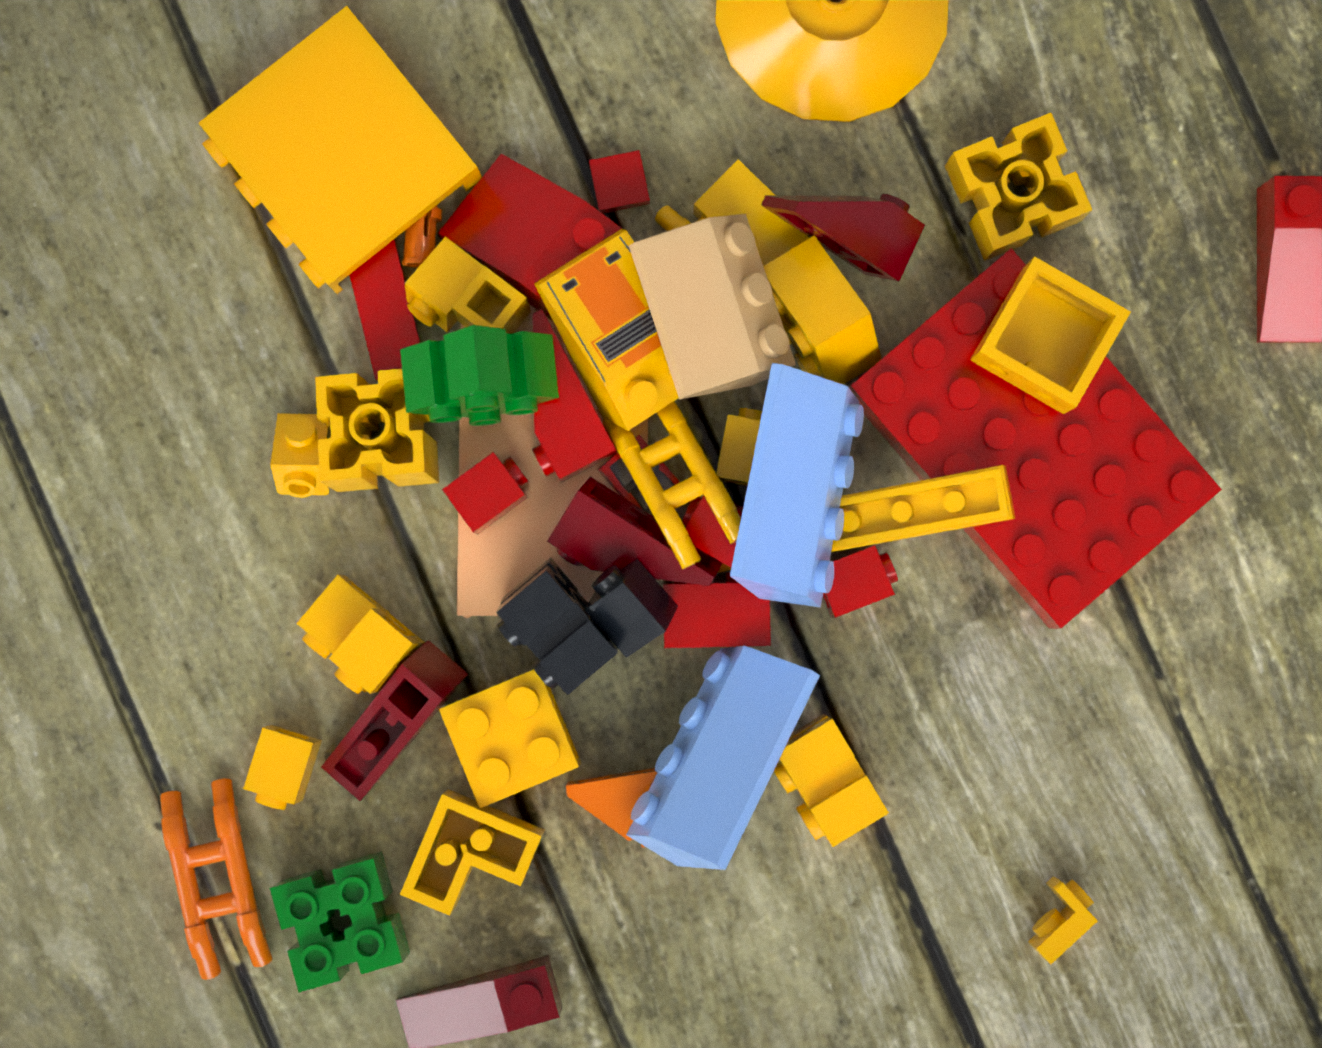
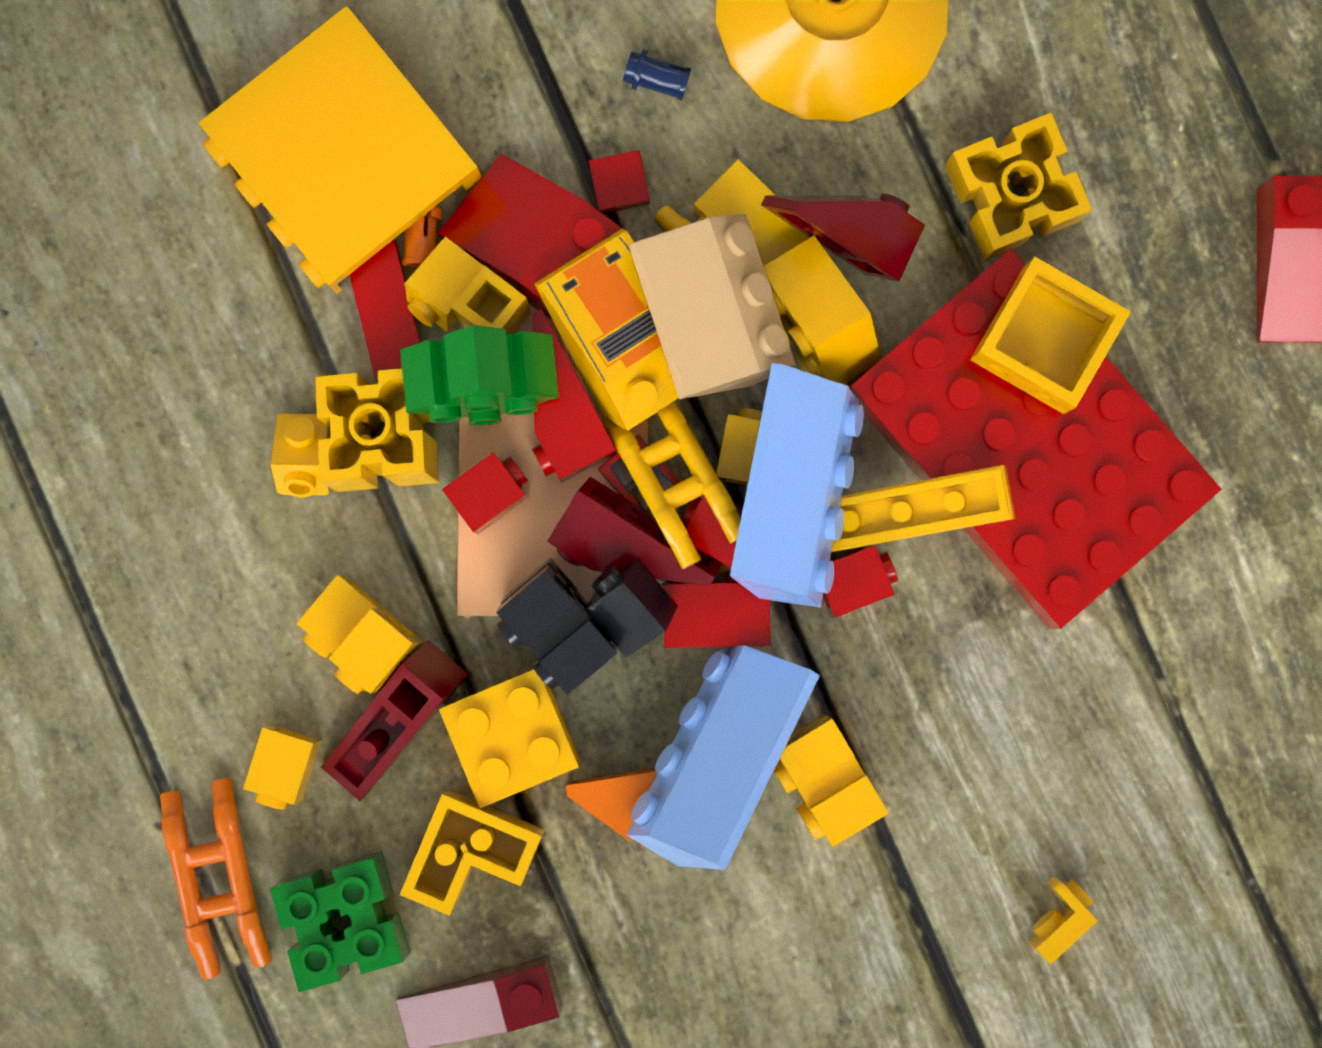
none -> dark blue pin [623,49,692,101]

